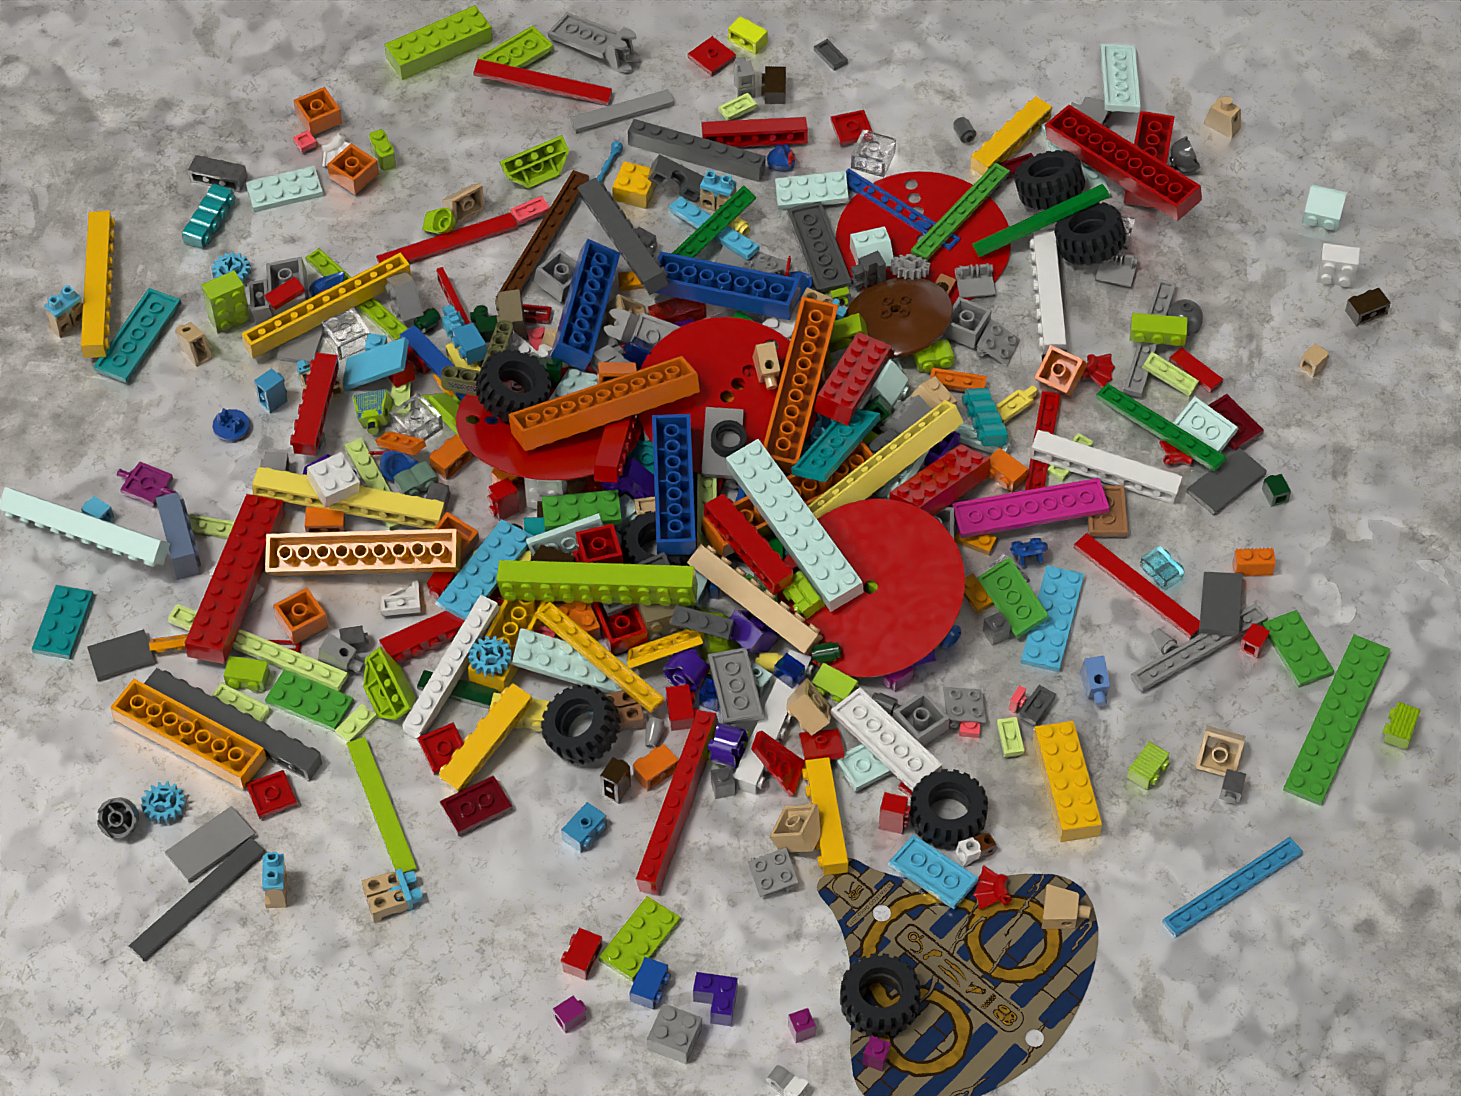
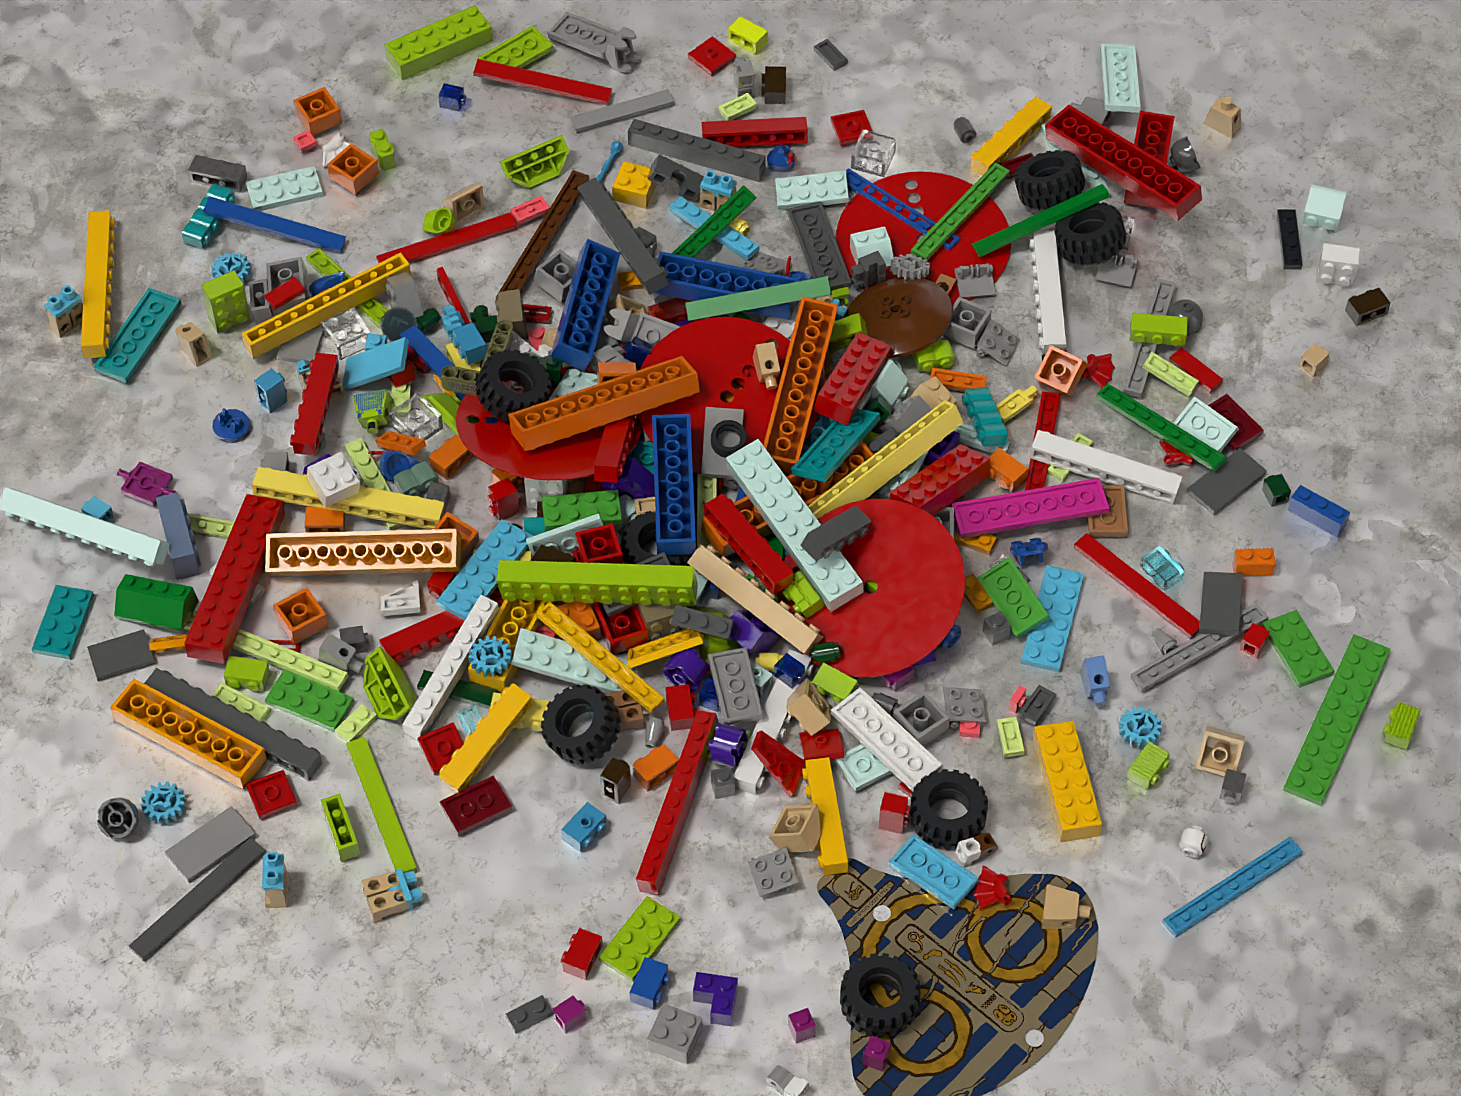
none -> green slope [114,574,199,631]
none -> blue tile [203,196,346,253]
none -> lime brick [321,793,360,861]
none -> clear light blue tile [380,307,417,342]
none -> clear blue brick [438,83,466,112]
none -> clear light blue tile [456,705,481,735]
none -> dark grey plate [505,995,553,1034]
none -> tile [686,276,832,321]
none -> dark grey brick [800,505,872,562]
none -> medium azure gear [1118,706,1162,748]
none -> white head [1179,826,1209,858]
none -> black plate [1277,209,1302,270]
none -> blue brick [1288,485,1350,537]

